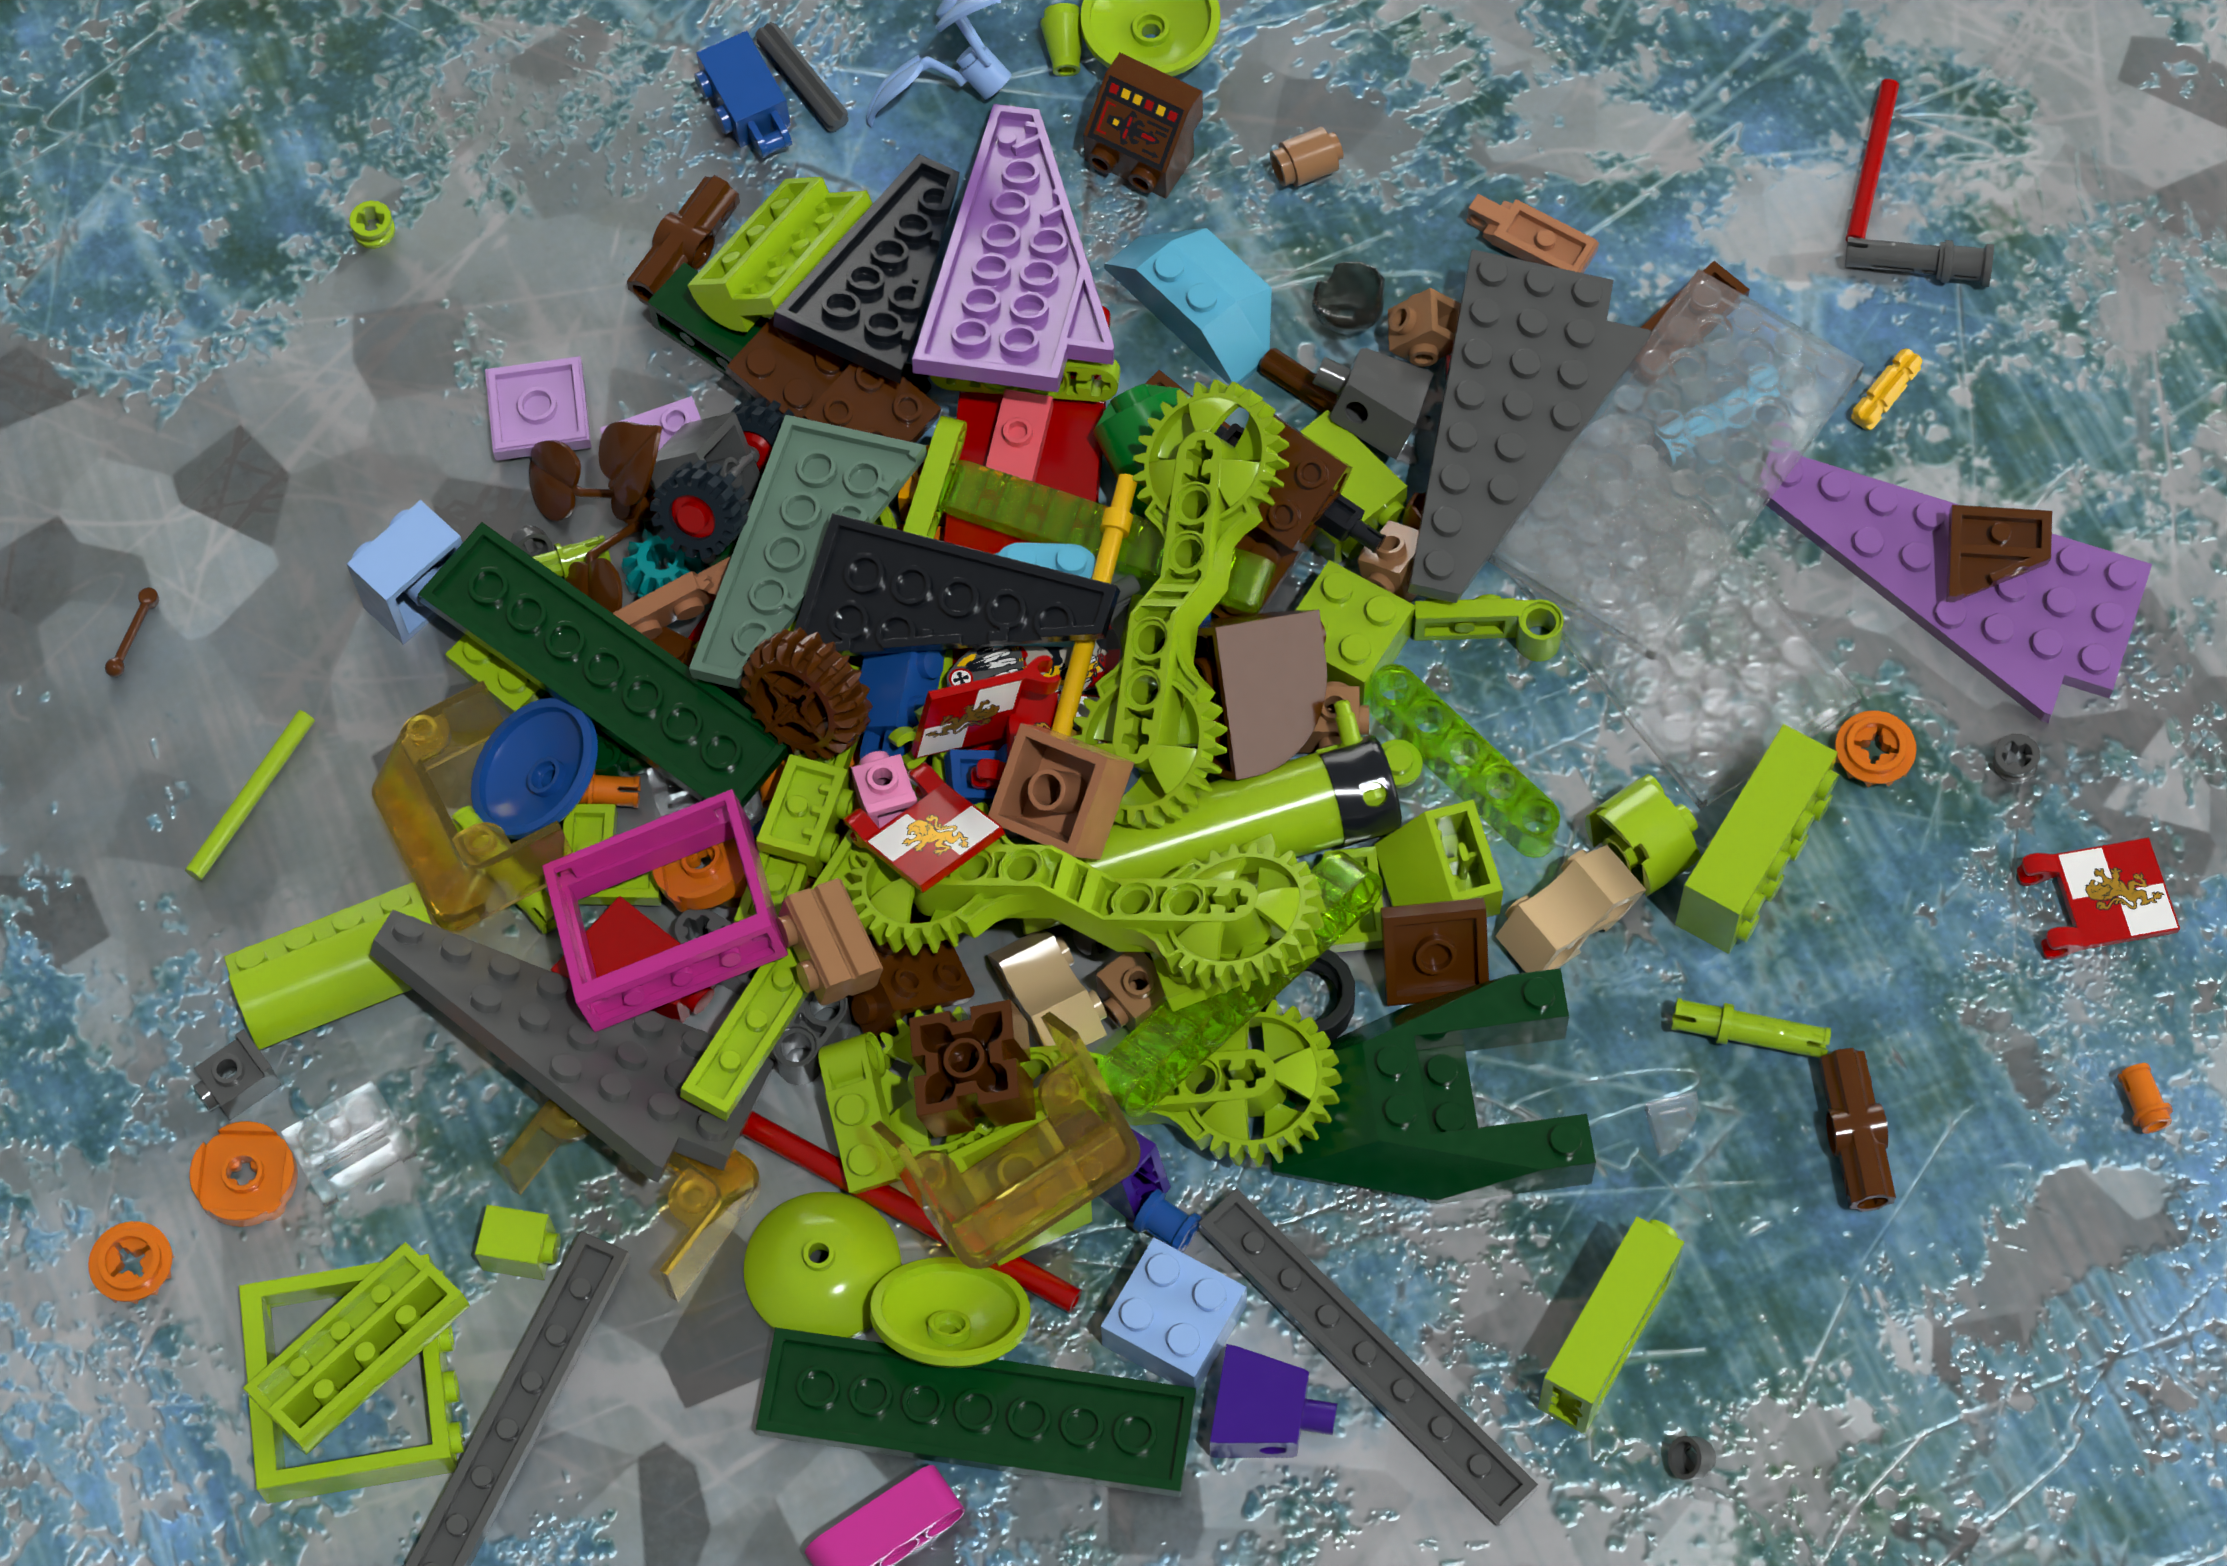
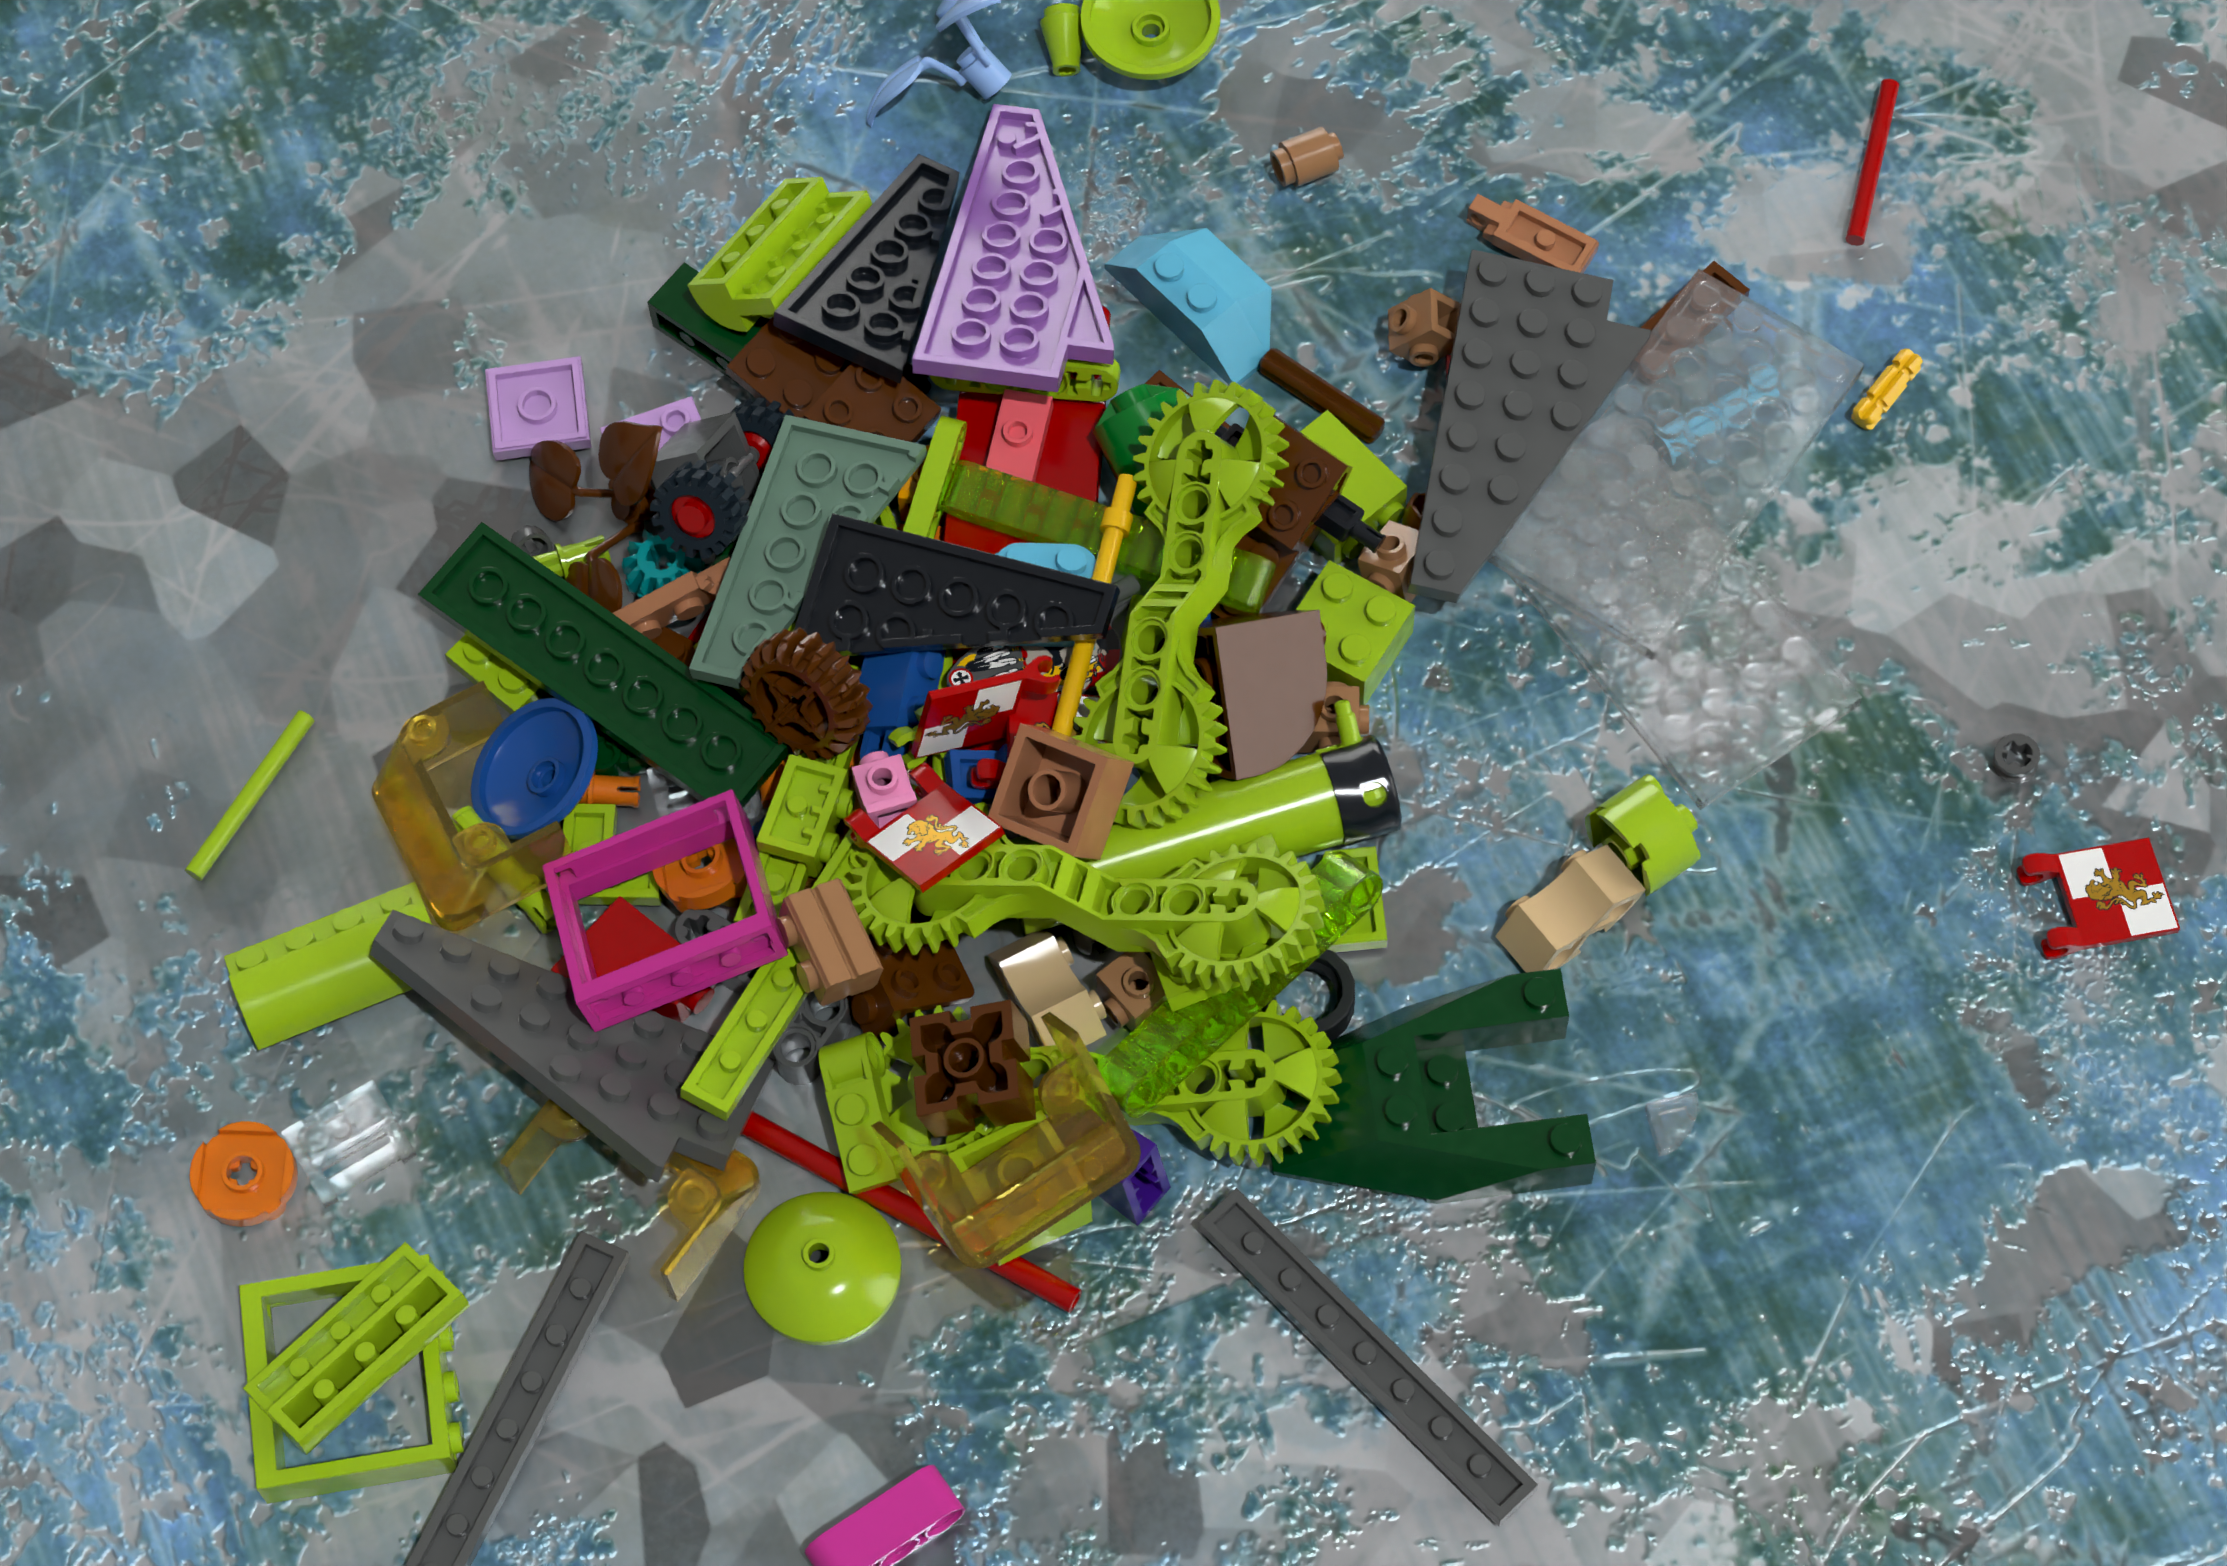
orange gear [88,1221,175,1304] -> none
reddish brown hinge [105,587,159,677] -> none
dark grey brick [193,1029,281,1120] -> none
light blue brick [346,500,463,645] -> none
lime bush [349,200,396,249] -> none
lime brick [475,1205,561,1281] -> none
reddish brown piece [627,175,740,305] -> none
blue brick [694,30,792,158] -> none
dark grey axle [755,22,849,132] -> none
dark green plate [755,1327,1197,1497] -> none
lime dish [870,1257,1031,1368] -> none
reddish brown piece [1083,52,1203,199] -> none
light blue brick [1101,1237,1247,1392] -> none
blue bush [1133,1189,1203,1253] -> none
dark purple torso [1210,1344,1337,1458] -> none
clear smoke hair [1312,262,1385,335] -> none
dark grey torso [1312,348,1434,459] -> none
clear neon green beam [1370,664,1560,858] -> none
lime slope [1374,799,1503,917] -> none
reddish brown plate [1380,898,1489,1006] -> none
lime plate [1381,739,1423,789] -> none
lime plate [1413,594,1564,662] -> none
lime piece [1538,1216,1684,1435] -> none
dark grey hinge [1668,1436,1716,1480] -> none
lime pin [1671,997,1831,1059] -> none
lime brick [1675,724,1839,954] -> none
medium lavender wing [1755,447,2152,723] -> none
reddish brown piece [1819,1048,1896,1212] -> none
orange gear [1835,710,1917,788] -> none
dark grey pin [1845,236,1994,287] -> none
reddish brown wing [1946,505,2052,602] -> none
orange pin [2117,1063,2173,1134] -> none

